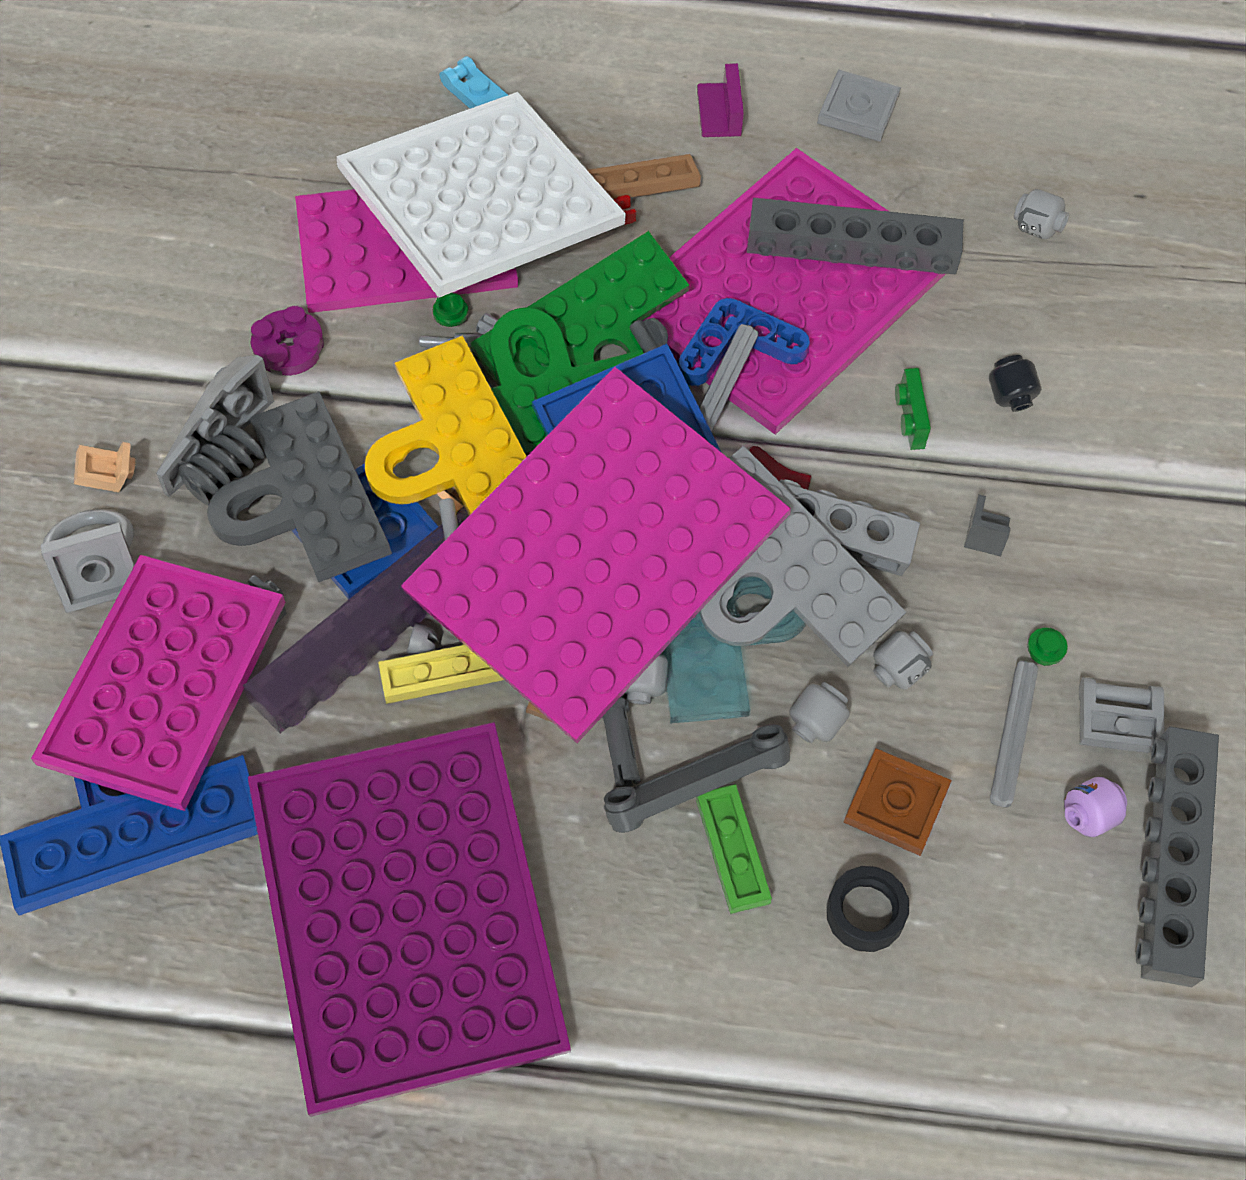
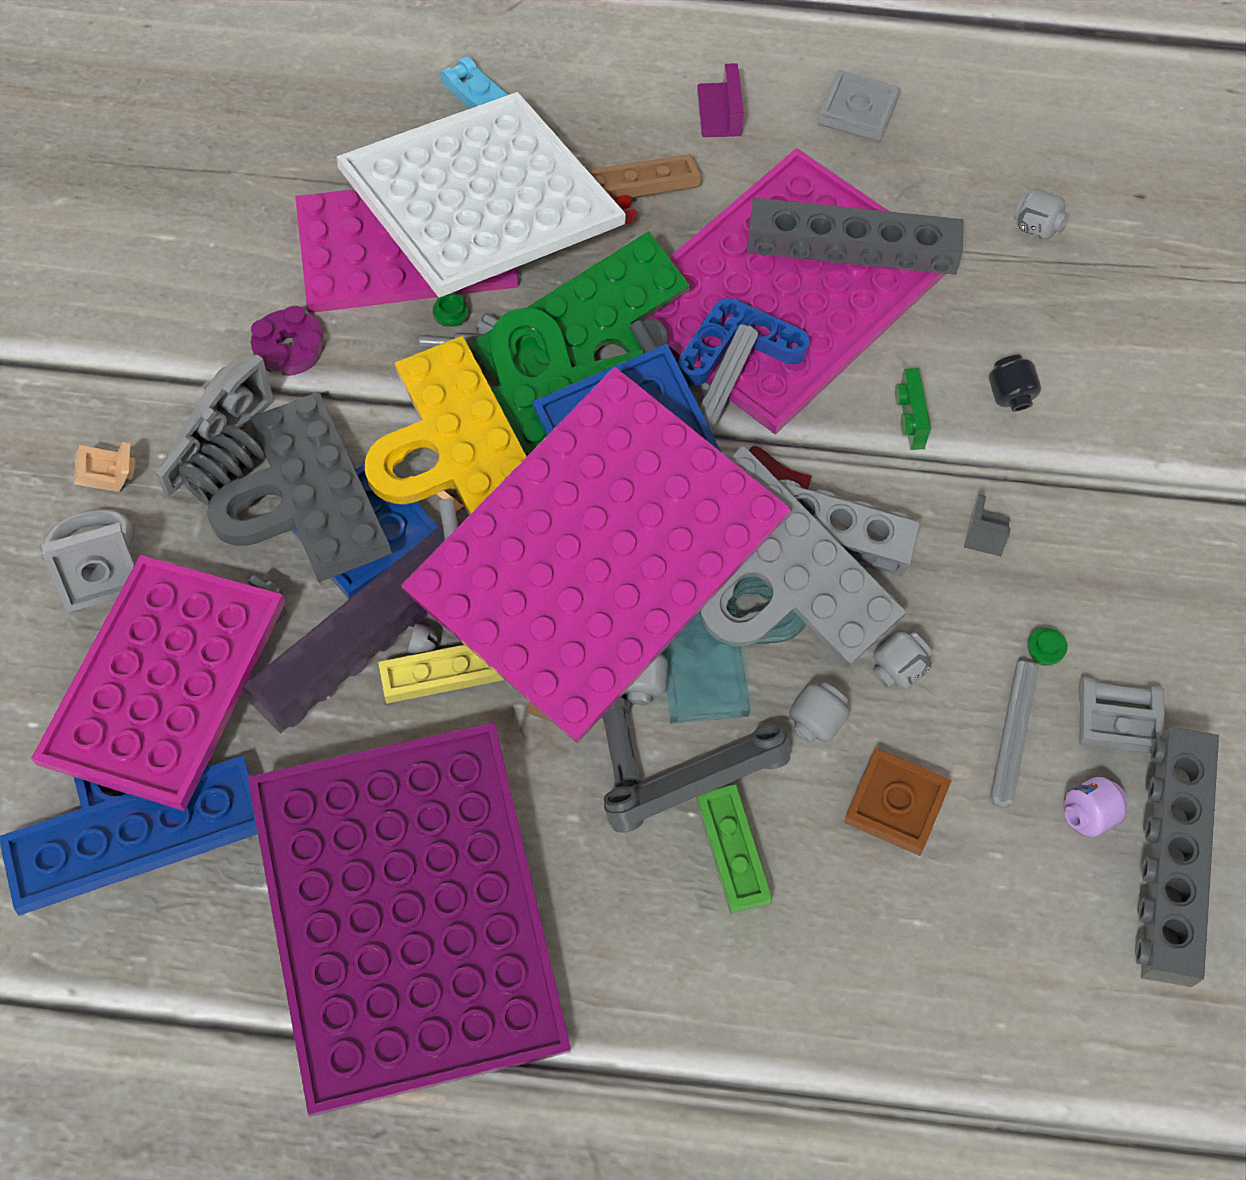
black tyre [826,866,909,952] -> none

